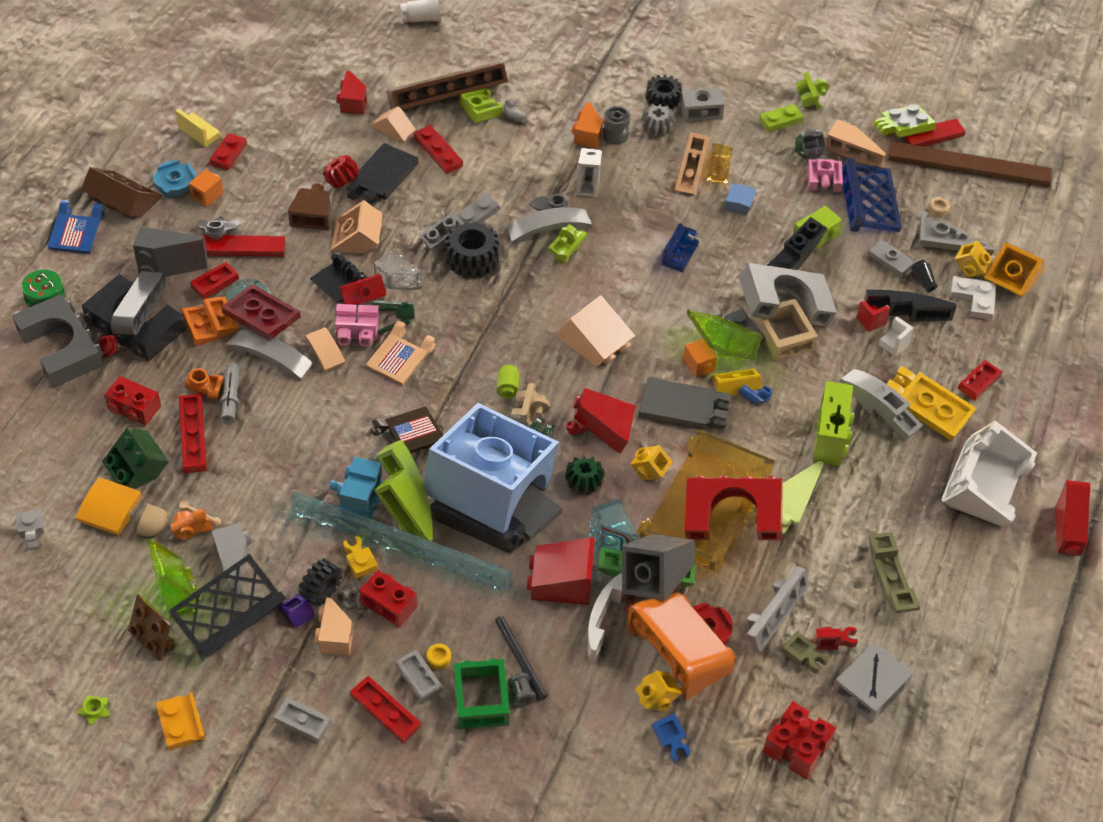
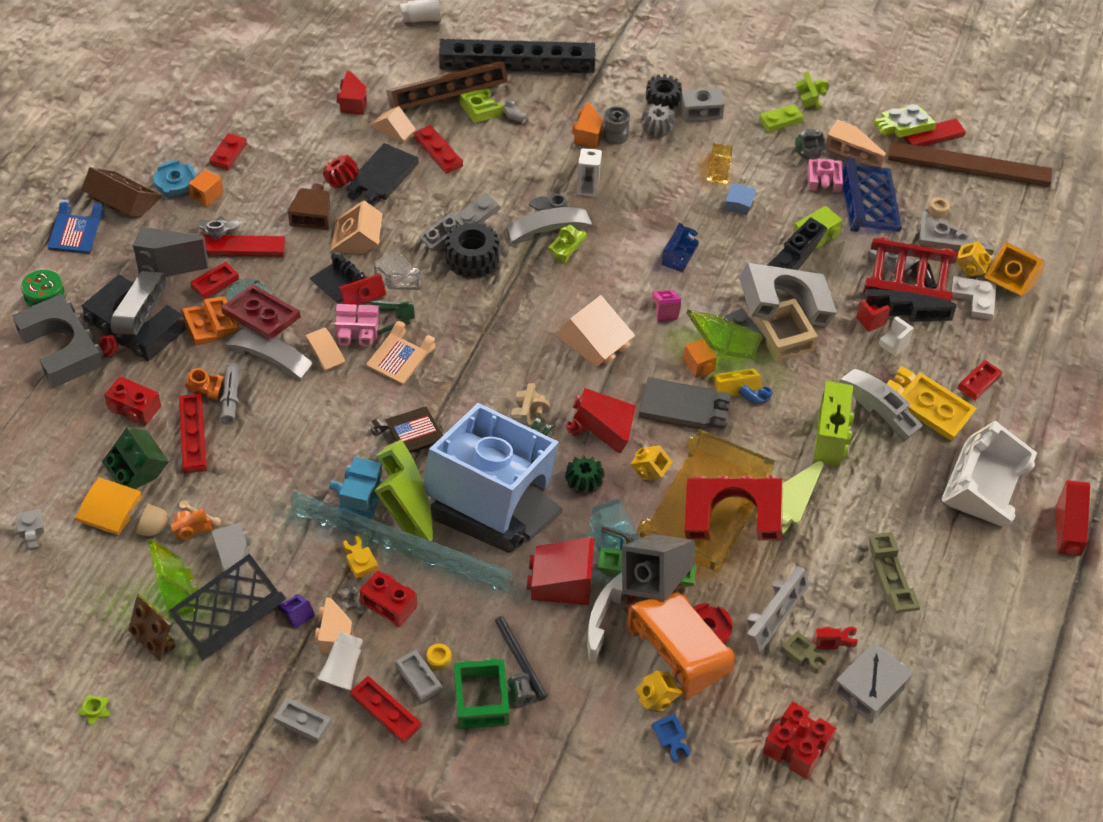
light orange plate [156,692,205,751] -> none
light yellow panel [175,109,220,148] -> none
black tyre [298,558,343,606] -> none
lime brick [496,365,520,399] -> none
light nougat slope [675,132,711,195] -> none
none -> white plant [318,632,363,690]
none -> black brick [439,39,596,73]
none -> dark pink slope [652,290,681,321]
none -> red fence [863,237,959,302]

